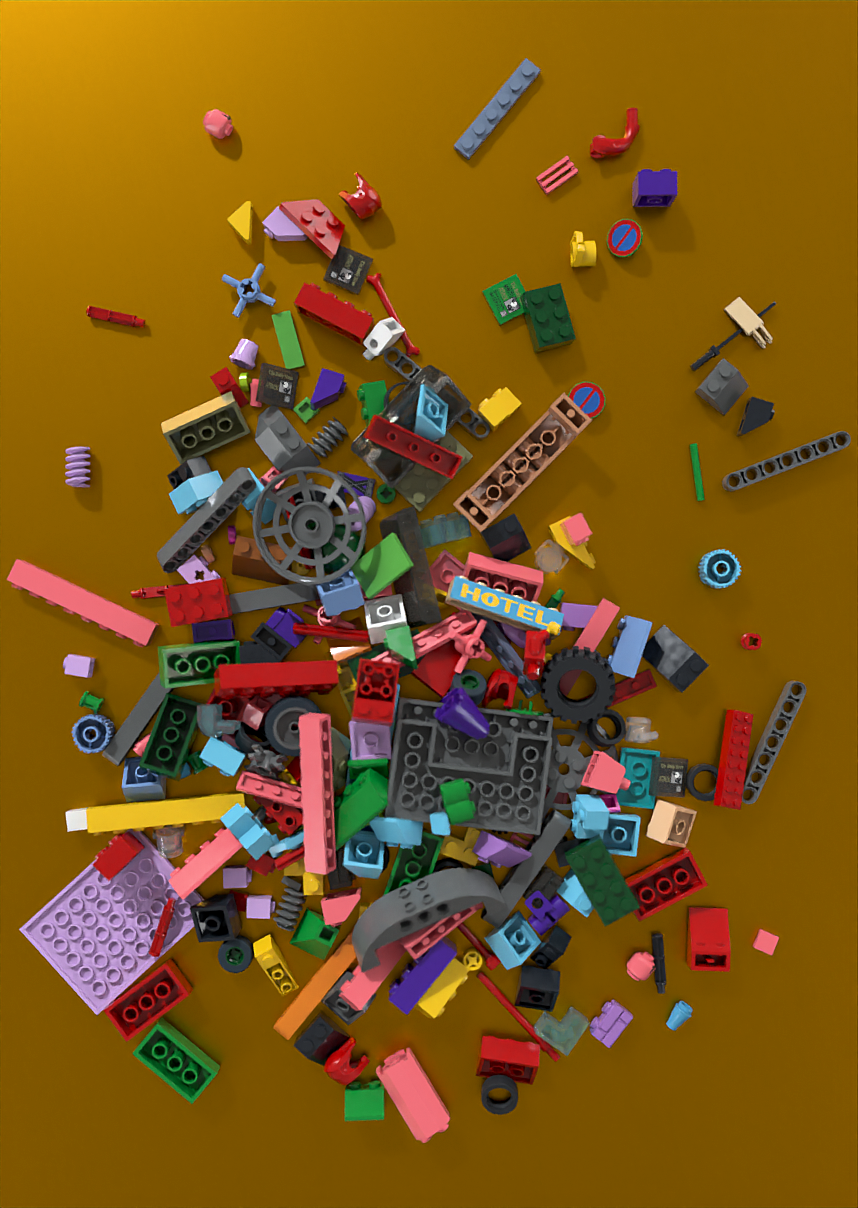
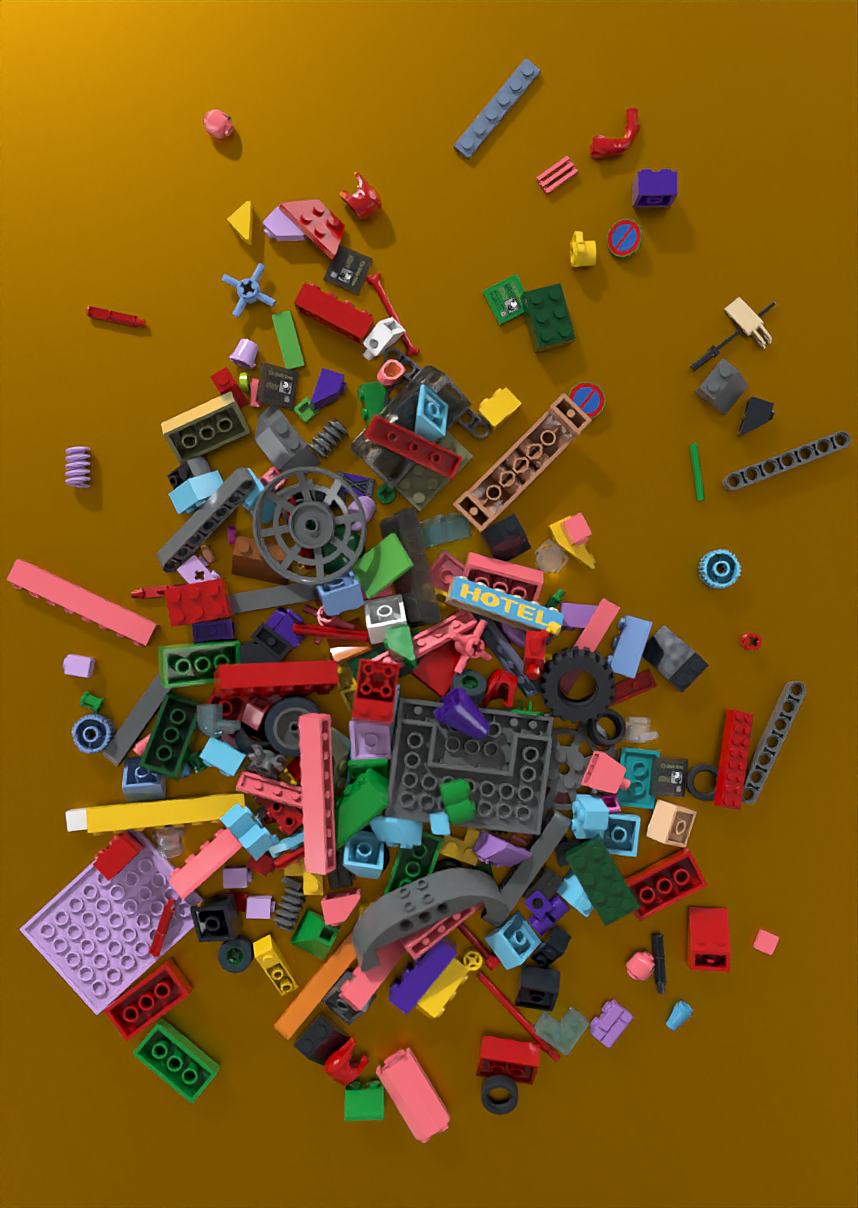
none -> coral rock [377,359,406,386]

